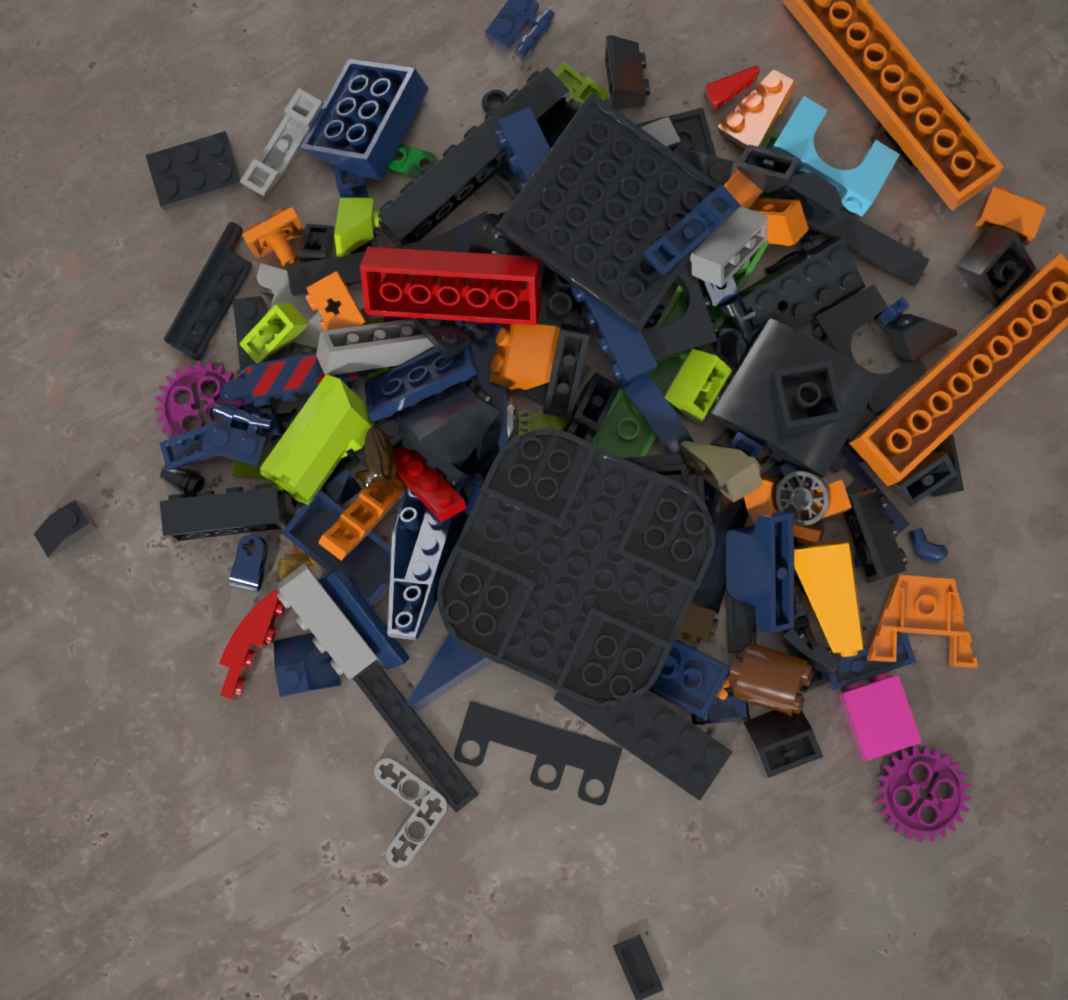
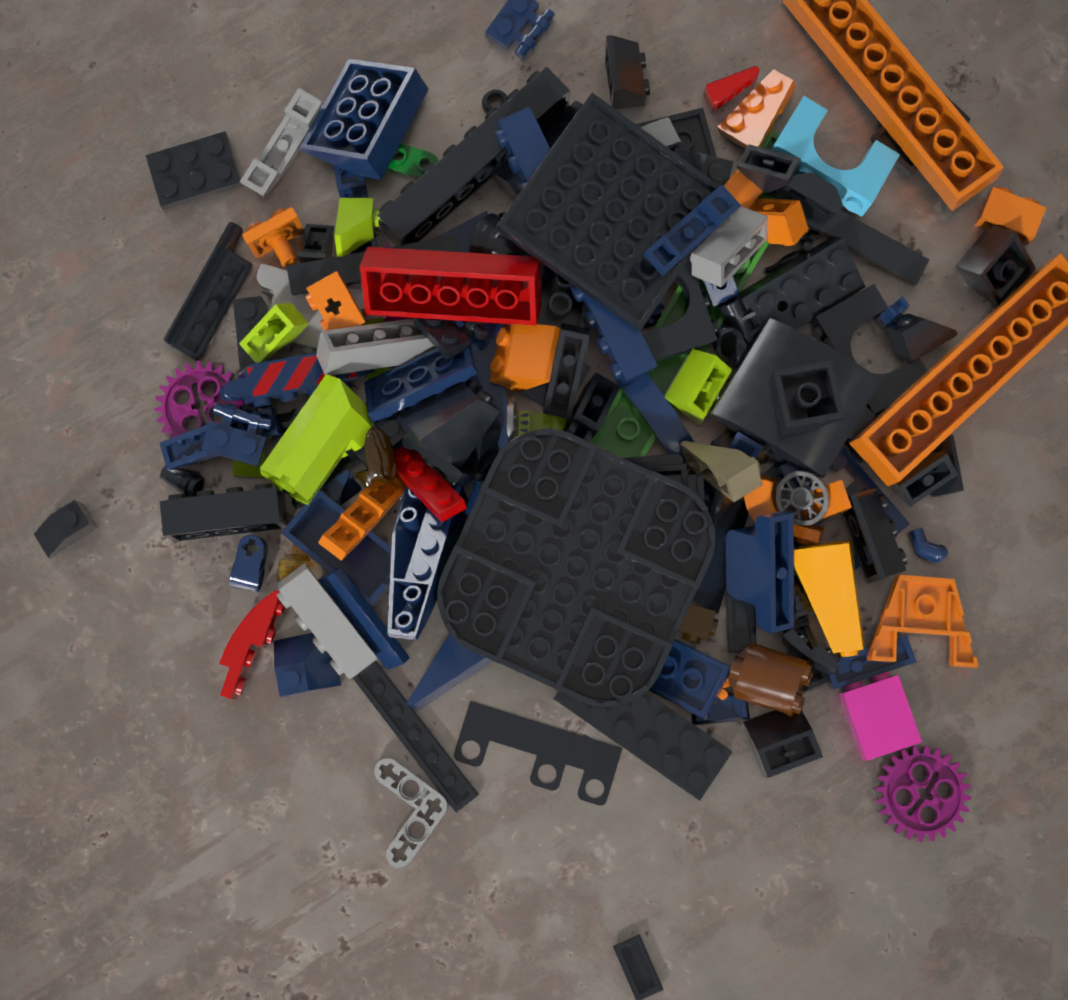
lime slope [554,61,609,104] -> none

